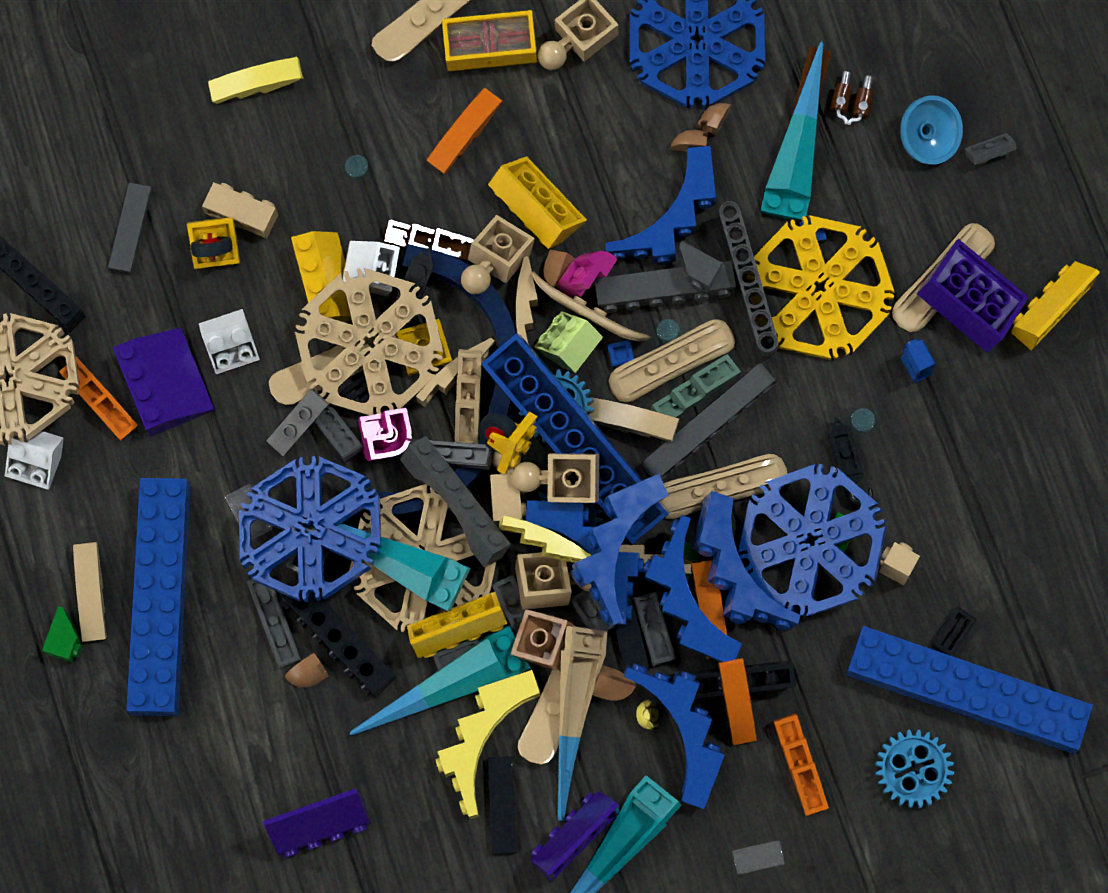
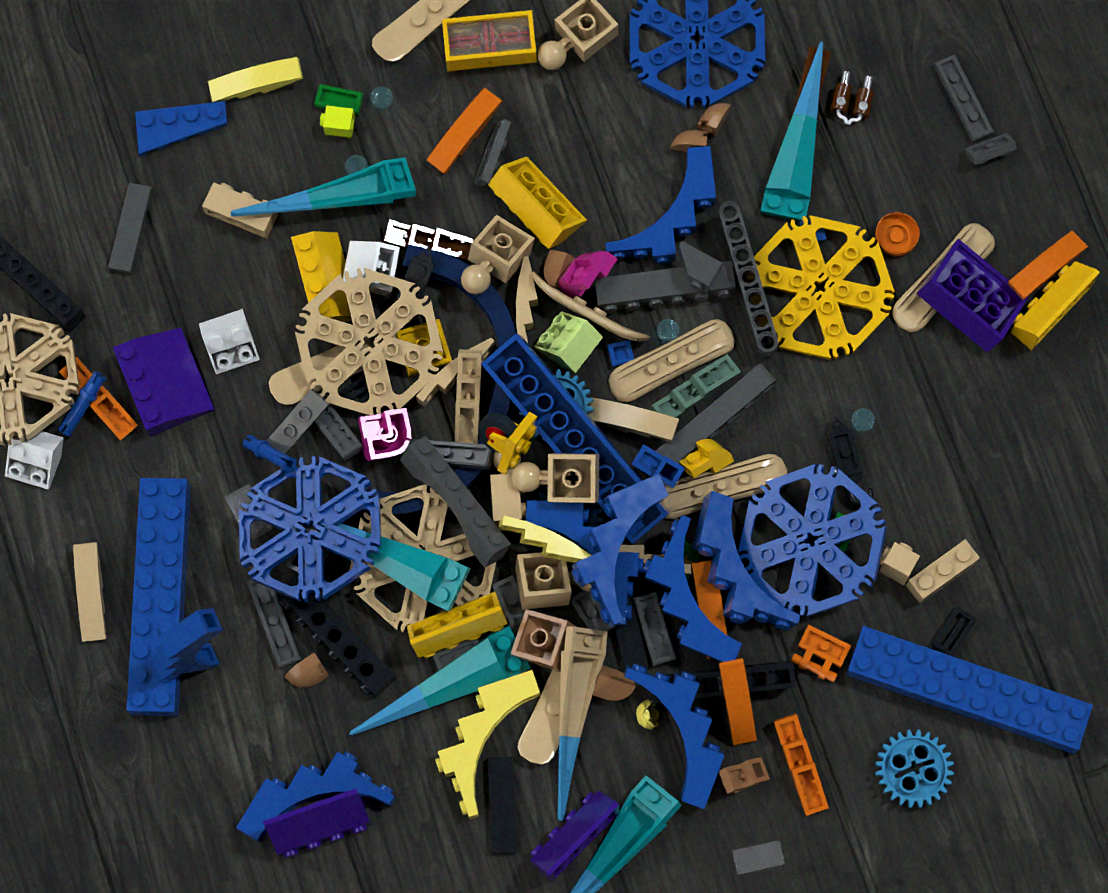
green slope [42,606,82,663] -> none
yellow plate [187,217,240,269] -> none
dark azure dish [900,96,963,165] -> none
blue brick [900,339,937,383] -> none
none -> blue pin [58,371,107,436]
none -> blue wing [135,101,228,157]
none -> blue arch [152,608,223,680]
none -> teal plate [231,157,416,217]
none -> blue arch [236,751,396,843]
none -> blue pin [243,435,296,472]
none -> green tile [314,84,364,116]
none -> neon yellow brick [320,106,355,138]
none -> clear light blue plate [370,86,393,109]
none -> dark grey plate [474,119,511,187]
none -> blue brick [631,444,685,489]
none -> yellow brick [679,439,734,478]
none -> medium nougat brick [719,757,770,794]
none -> orange plate [791,624,852,683]
none -> orange piece [875,212,920,256]
none -> tan brick [906,539,980,604]
none -> dark grey tile [934,54,994,143]
none -> orange slope [1007,230,1088,300]

